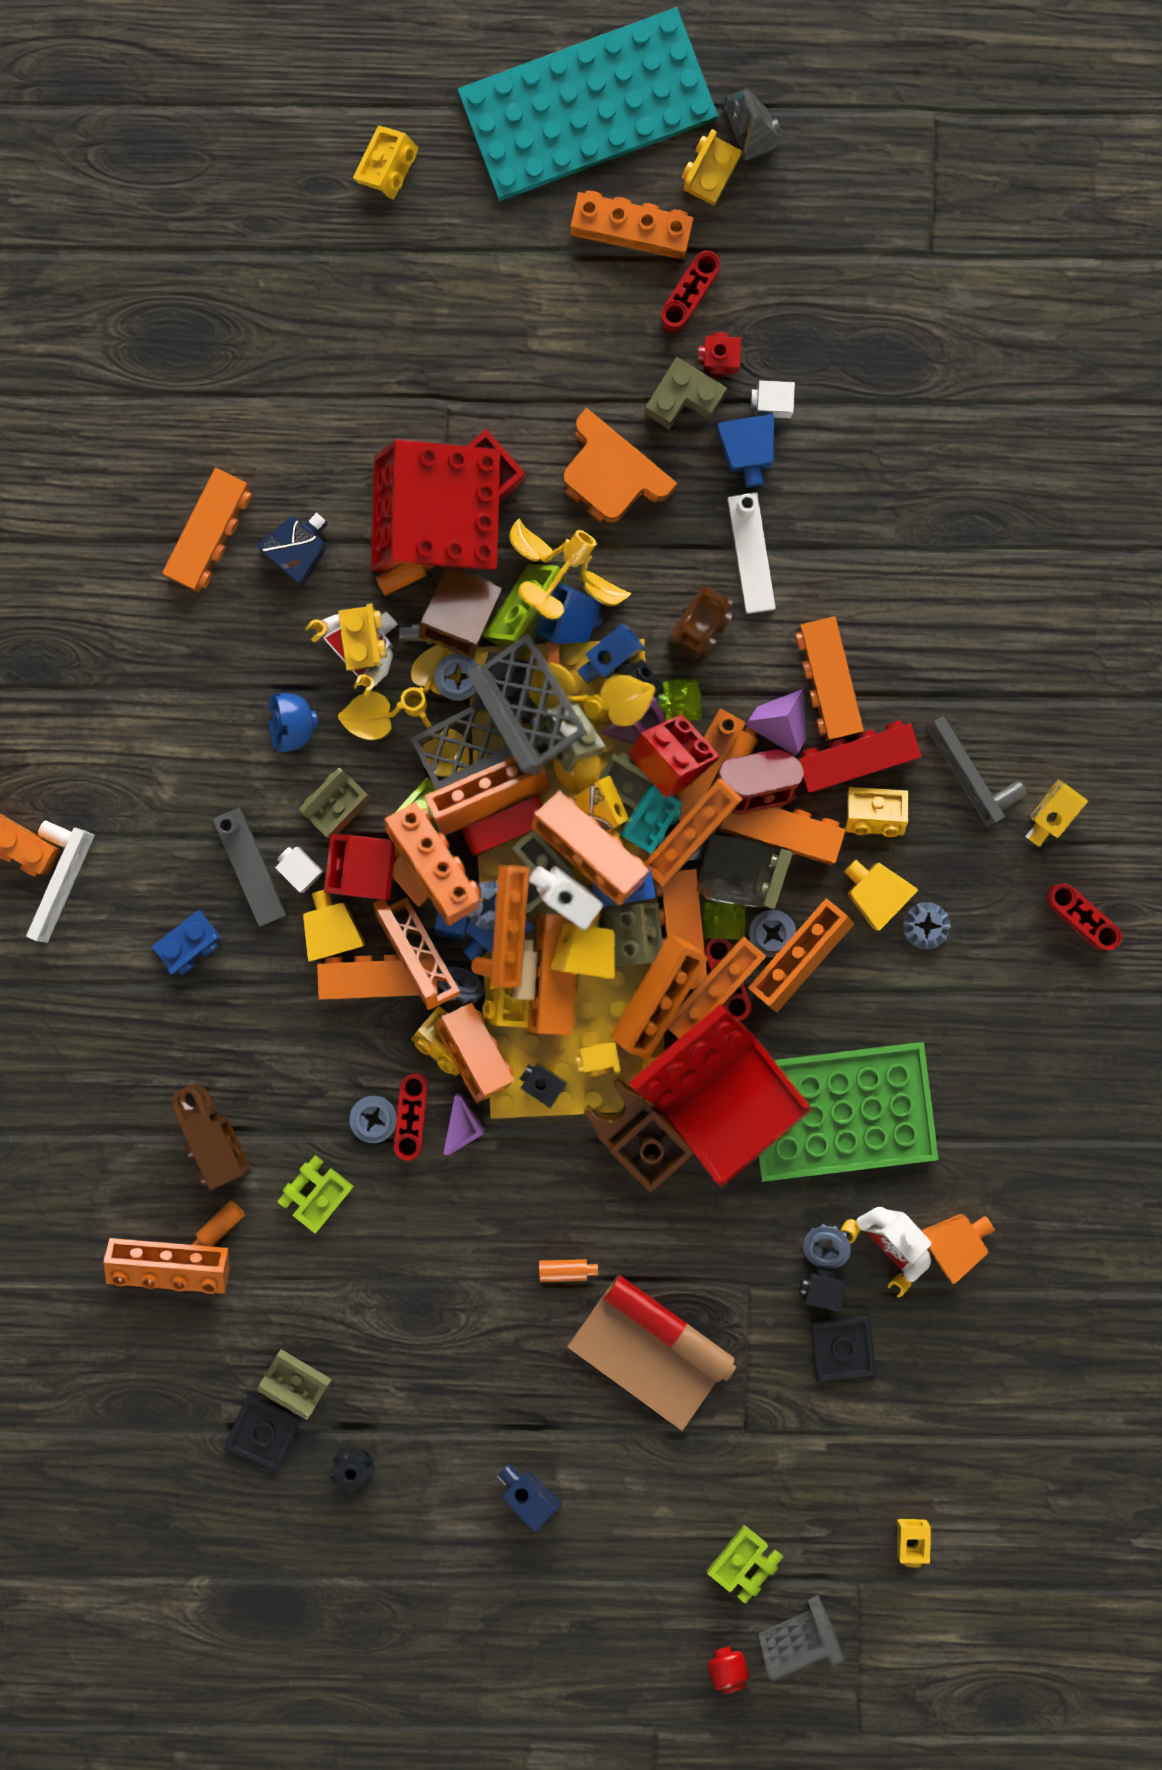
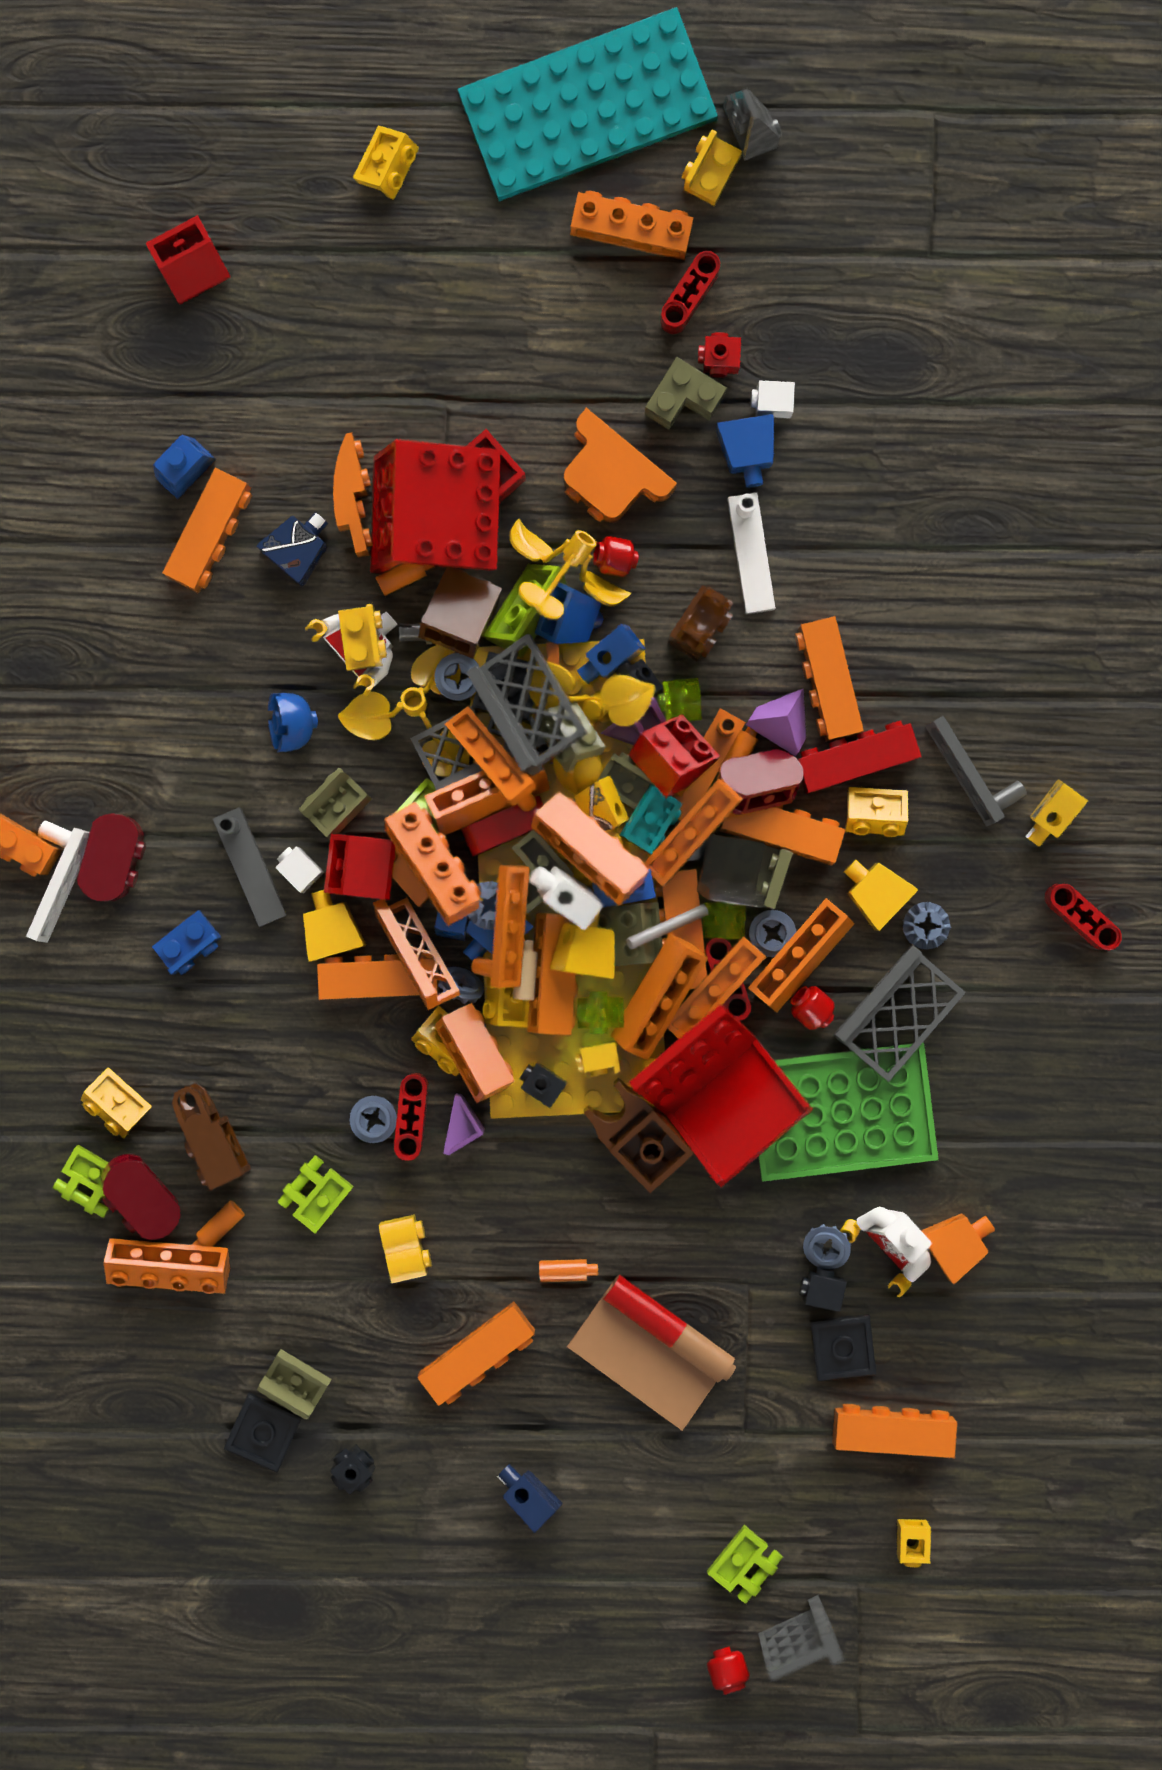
none -> lime plate [52,1145,109,1218]
none -> dark red brick [77,813,146,902]
none -> yellow bracket [81,1068,152,1138]
none -> dark red brick [101,1154,180,1240]
none -> red slope [145,215,231,305]
none -> blue torso [153,435,216,499]
none -> orange slope [333,432,373,558]
none -> yellow brick [379,1215,432,1283]
none -> orange brick [417,1301,535,1406]
none -> orange piece [445,706,537,811]
none -> clear neon green brick [577,992,624,1034]
none -> red head [593,536,639,577]
none -> light grey bar [626,904,708,949]
none -> red head [790,986,835,1030]
none -> orange brick [832,1404,957,1458]
none -> dark grey fence [833,945,966,1082]

